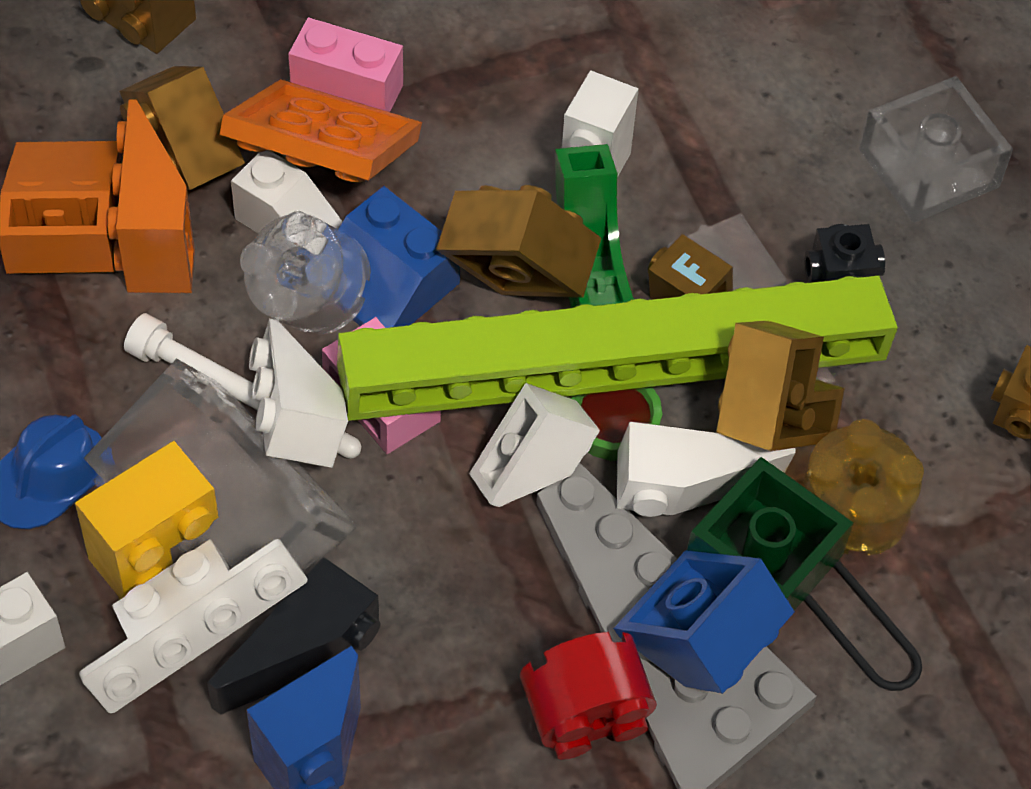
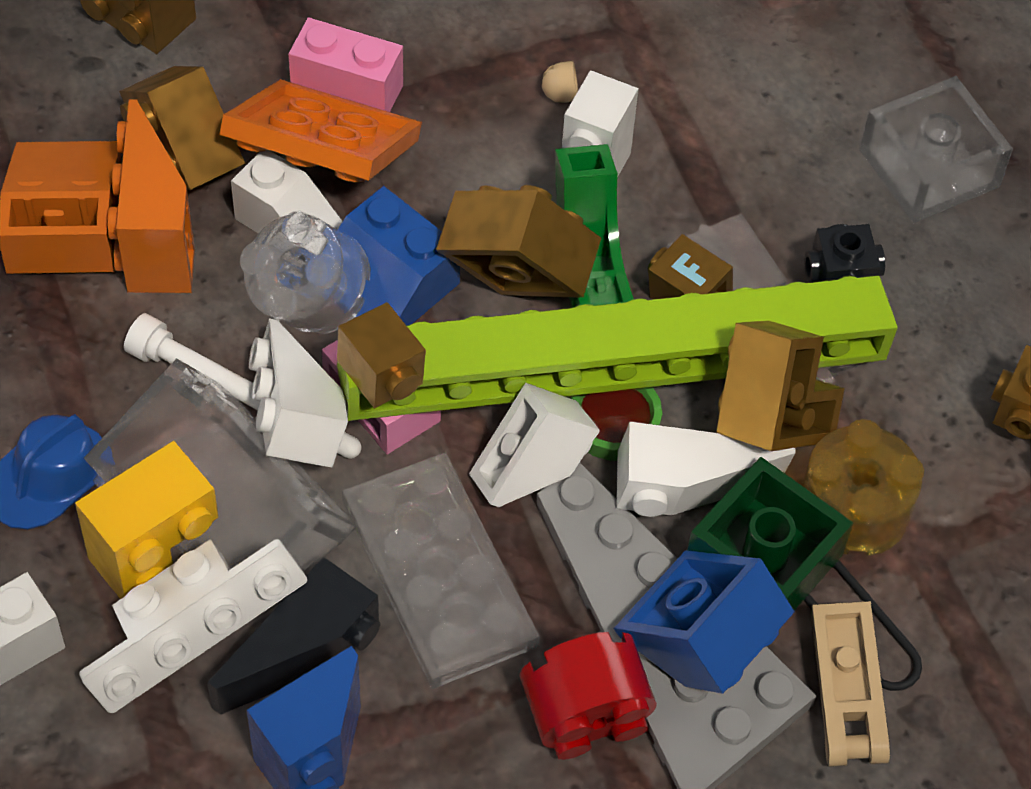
none -> pearl gold brick [337,302,426,409]
none -> clear plate [342,452,540,689]
none -> tan hinge [542,61,578,103]
none -> tan plate [811,601,890,767]

